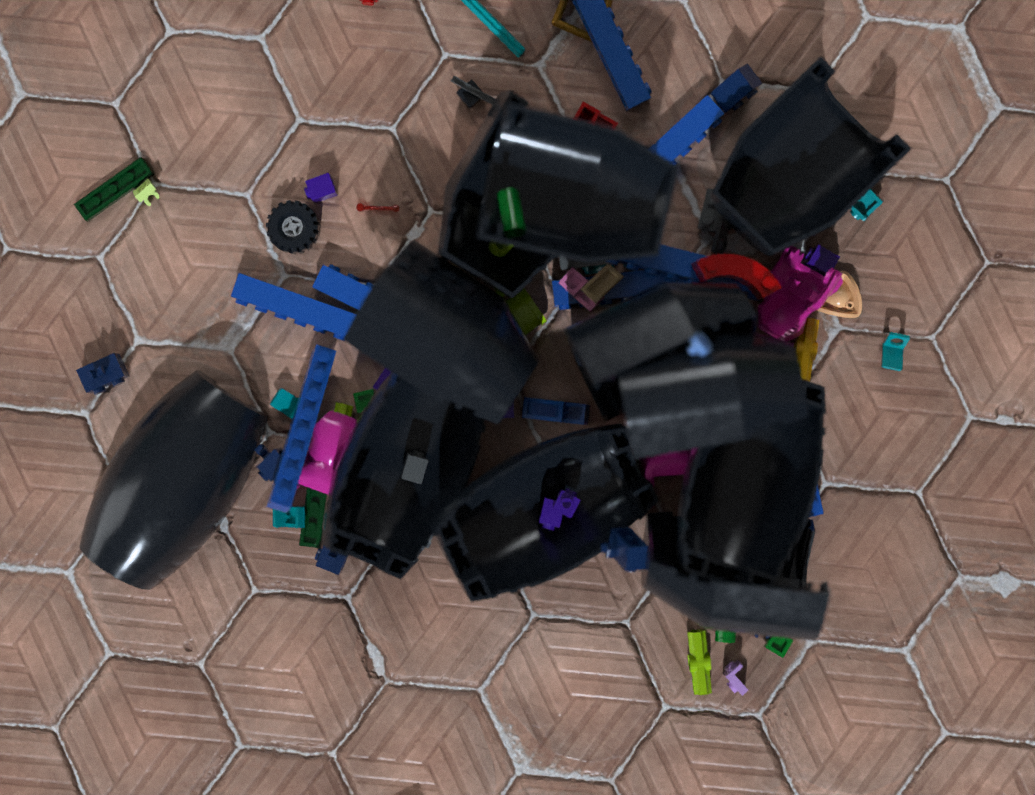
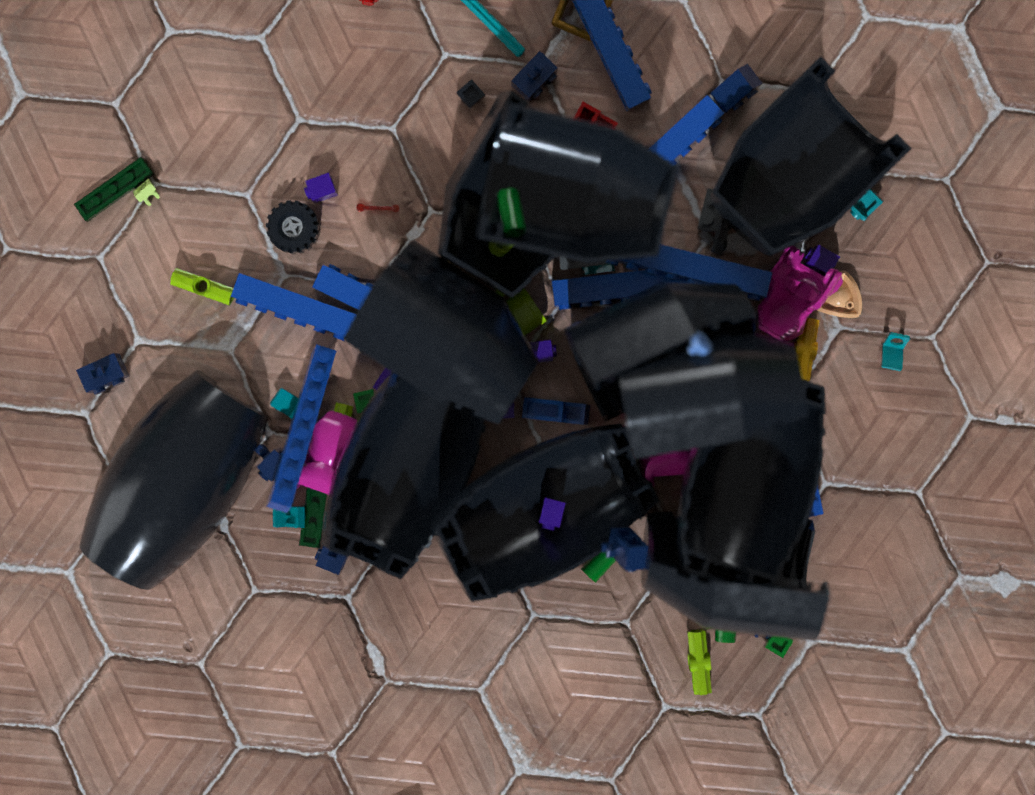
dark grey brick [400,450,428,484] -> none
dark grey piece [450,76,496,105] -> none
dark purple bracket [553,488,580,518] -> none
bright pink slope [558,267,605,313] -> none
tan tile [580,264,624,304] -> none
red brick [691,254,782,300] -> none
lavender bracket [723,660,748,696] -> none
none -> lime piece [170,268,234,306]
none -> dark blue brick [511,51,558,102]
none -> dark purple brick [530,340,557,363]
none -> green pin [581,552,616,583]

